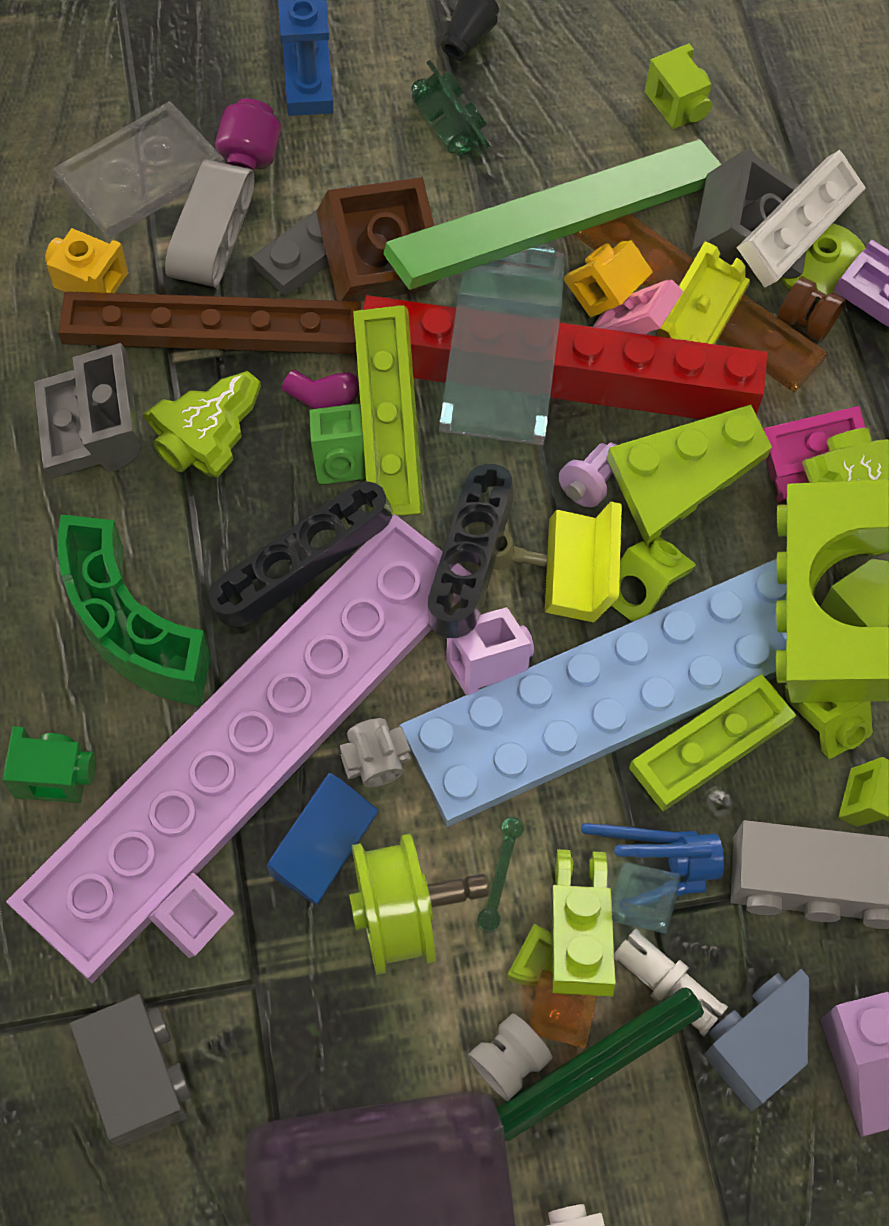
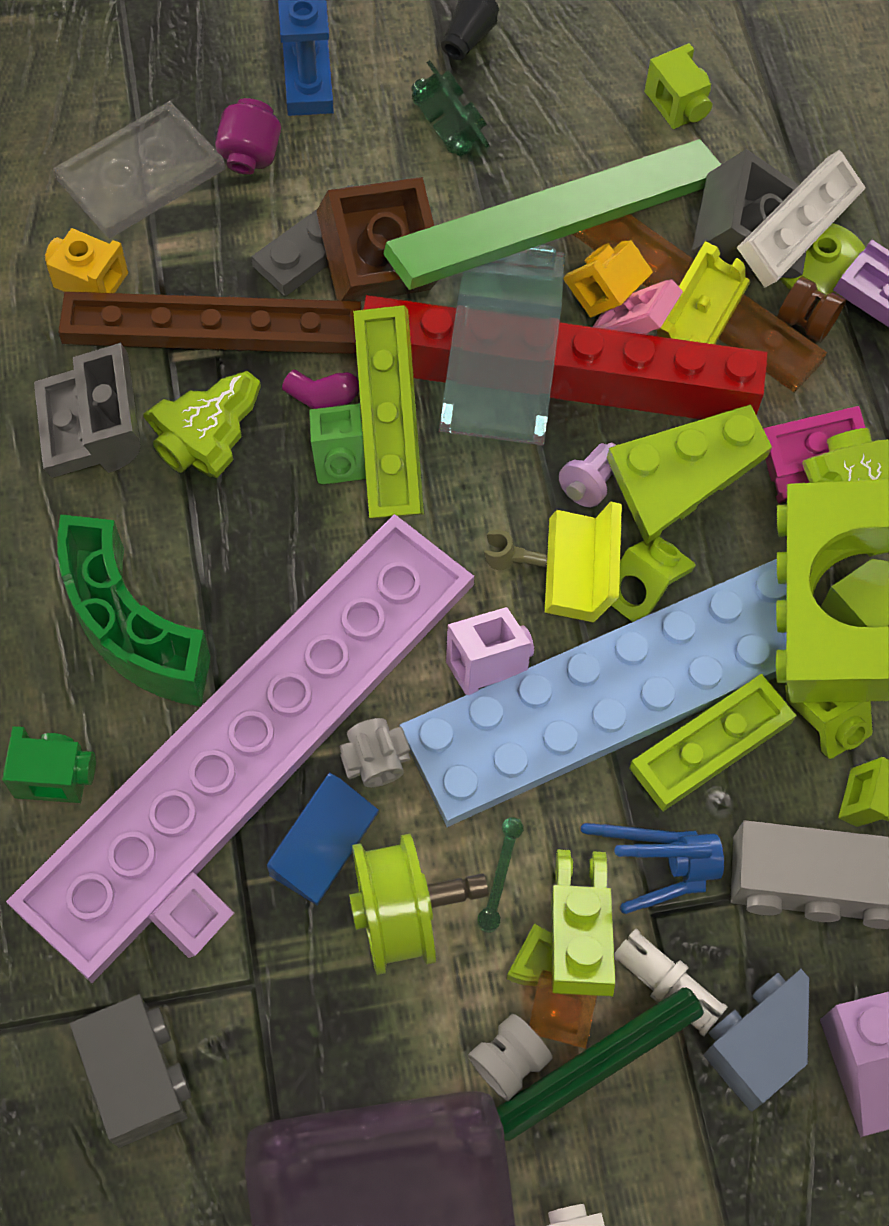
light grey beam [165,159,254,288] -> none
black beam [209,481,393,627] -> none
black beam [428,464,513,638] -> none
clear light blue tile [612,862,680,933] -> none

